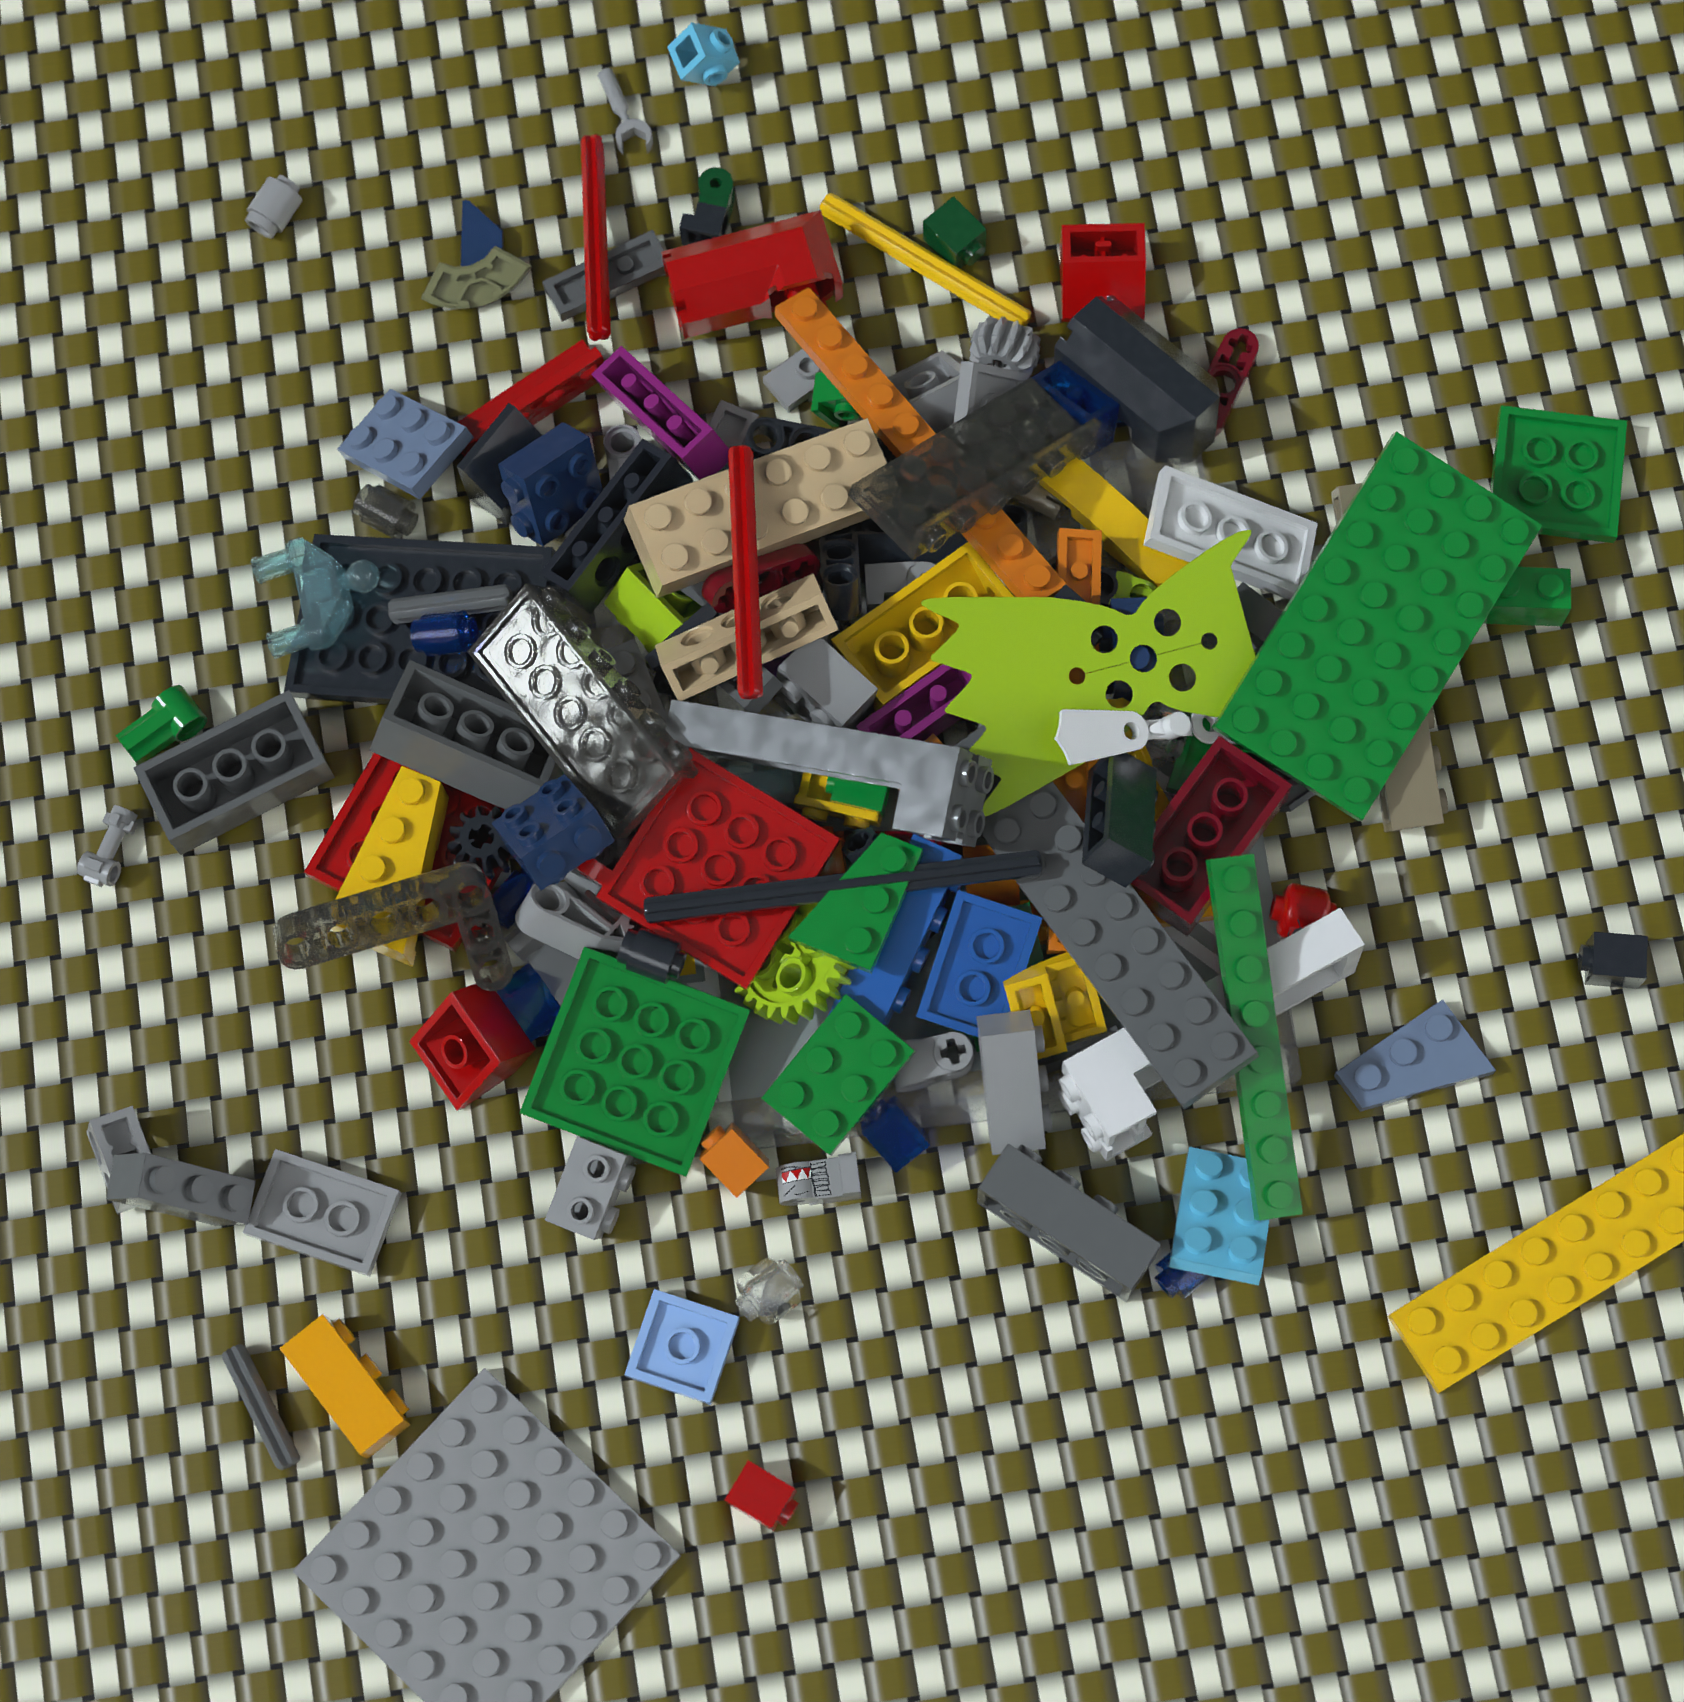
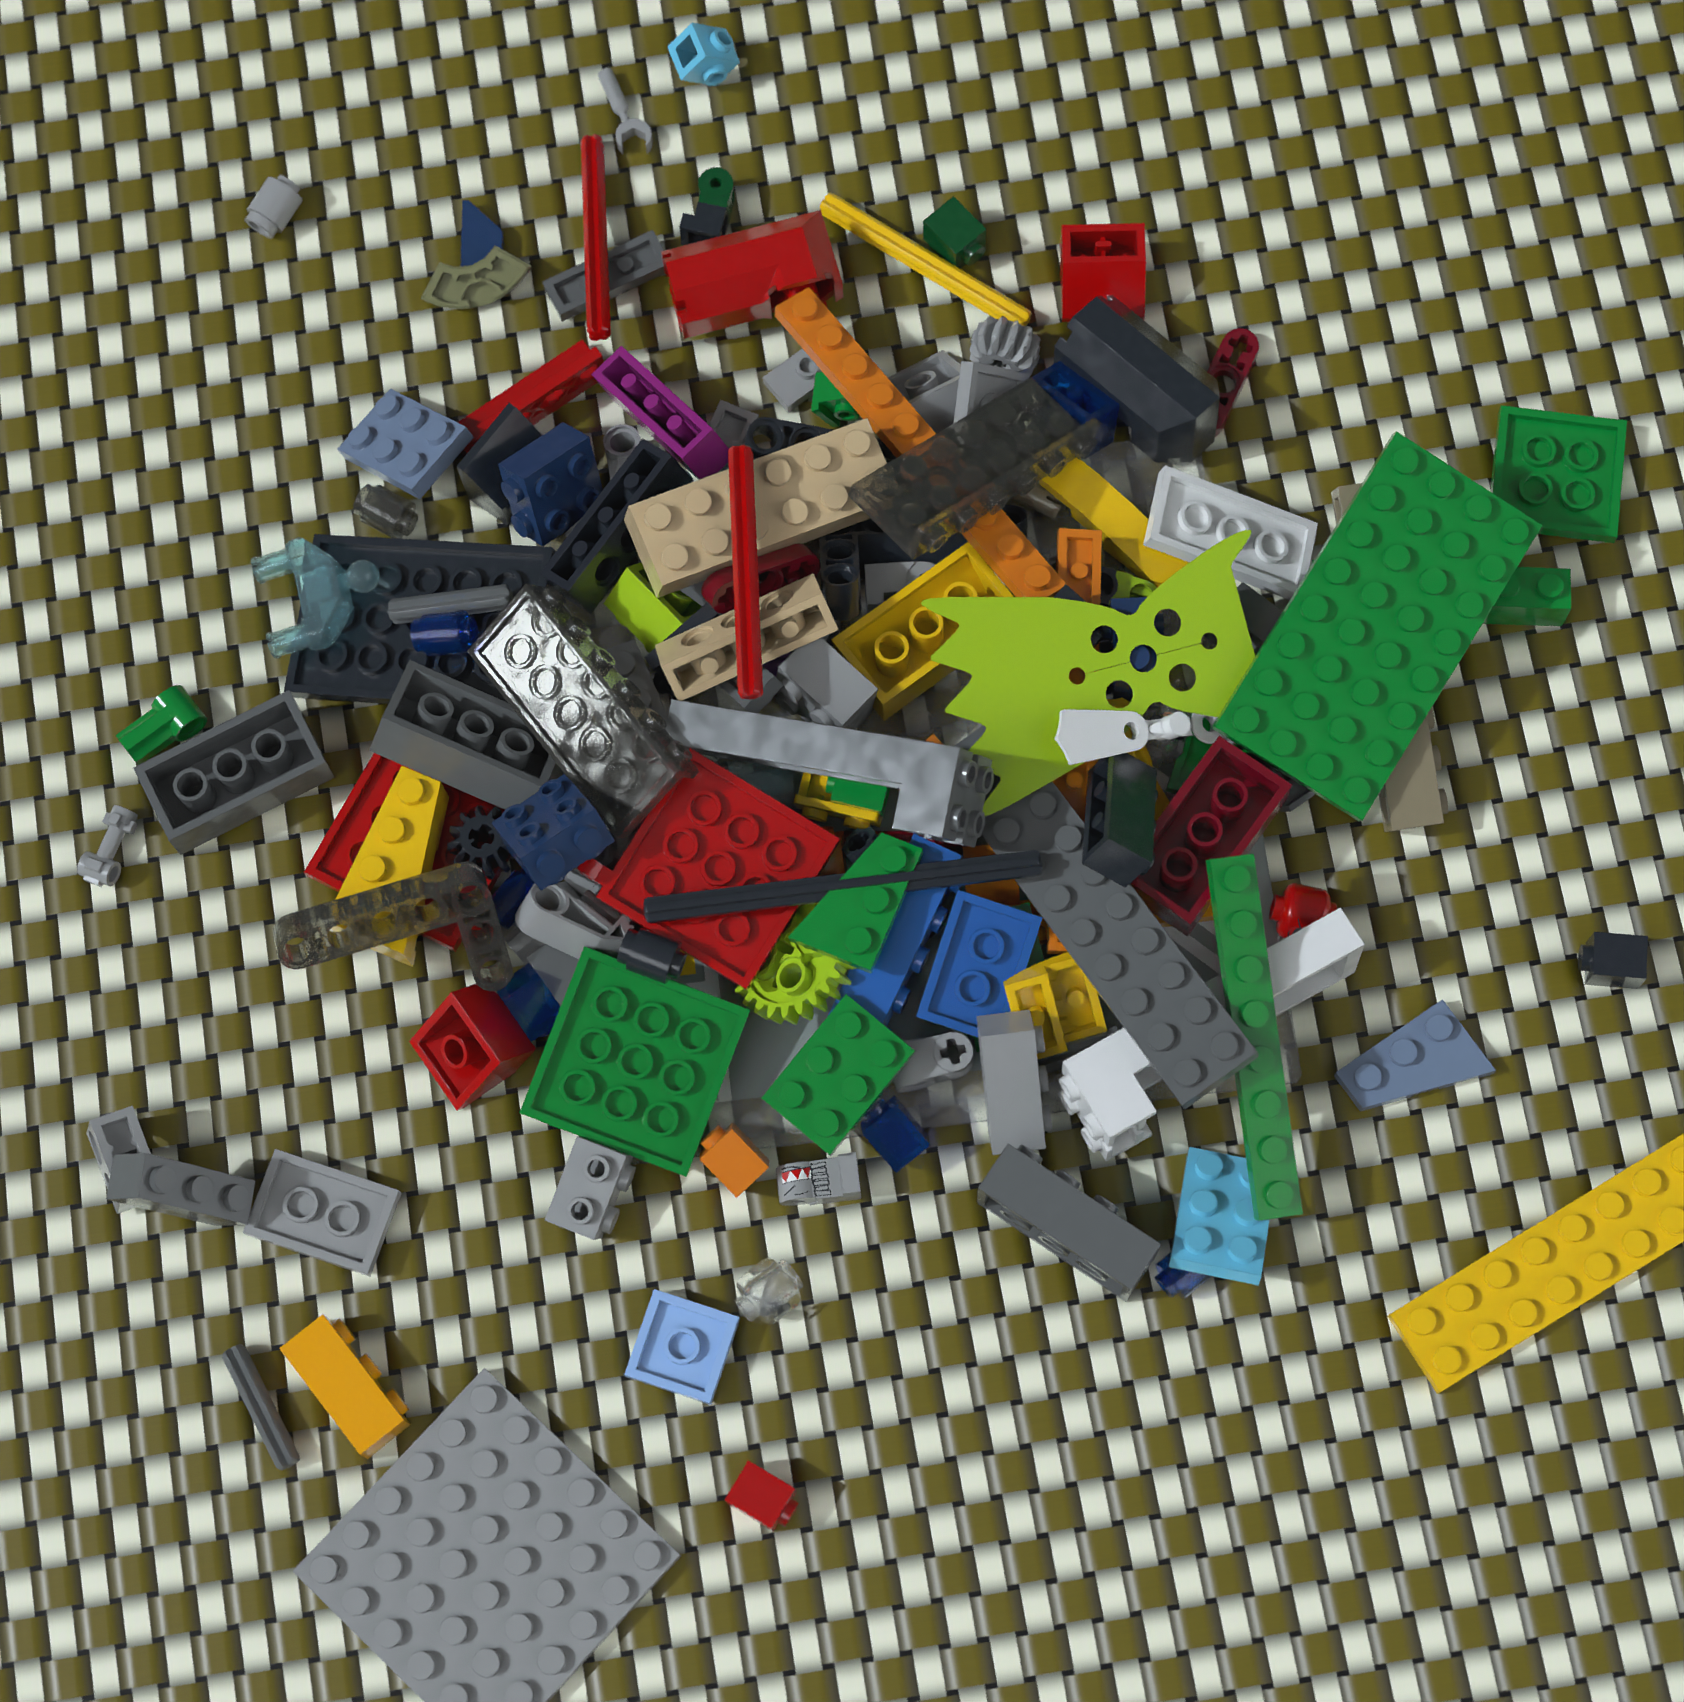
magenta brick [855,664,972,741] -> none

